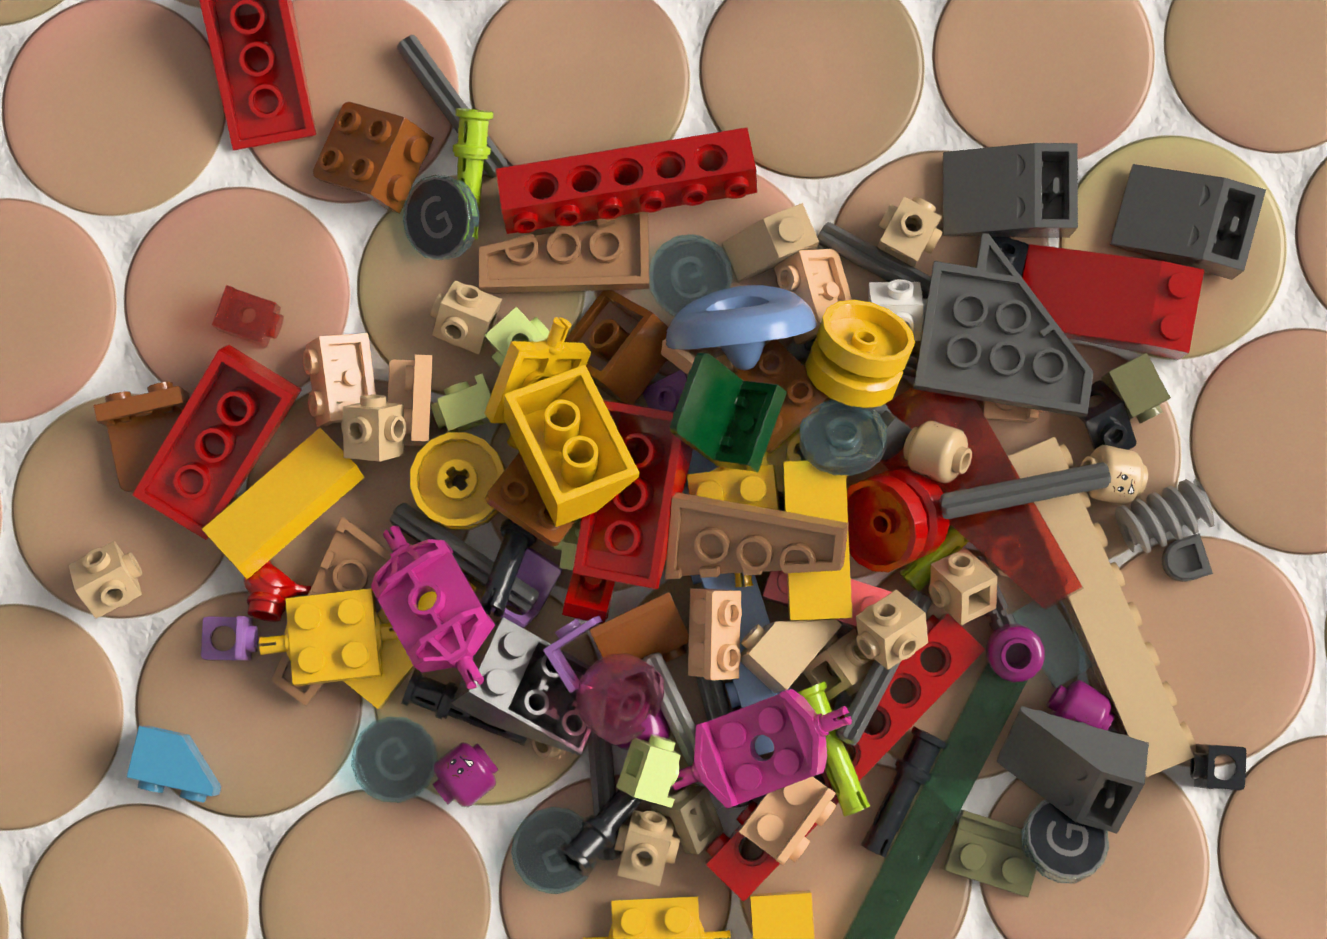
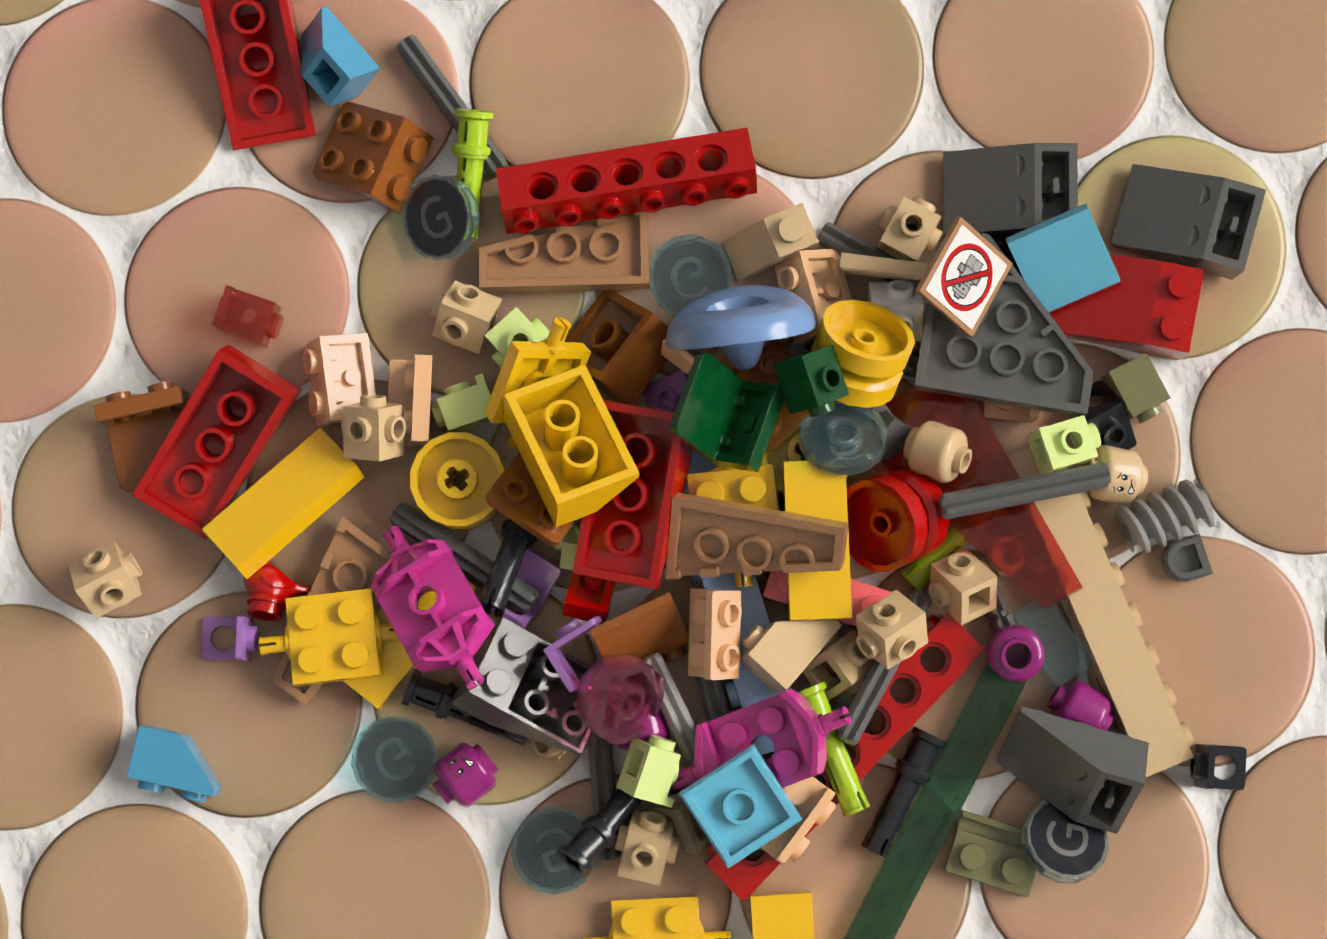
none -> dark azure slope [301,6,380,107]
none -> medium azure tile [679,744,802,868]
none -> dark green brick [773,344,849,417]
none -> tan tile [839,252,928,283]
none -> piece [915,216,1013,337]
none -> medium azure tile [1006,203,1121,312]
none -> yellowish green brick [1026,415,1101,475]

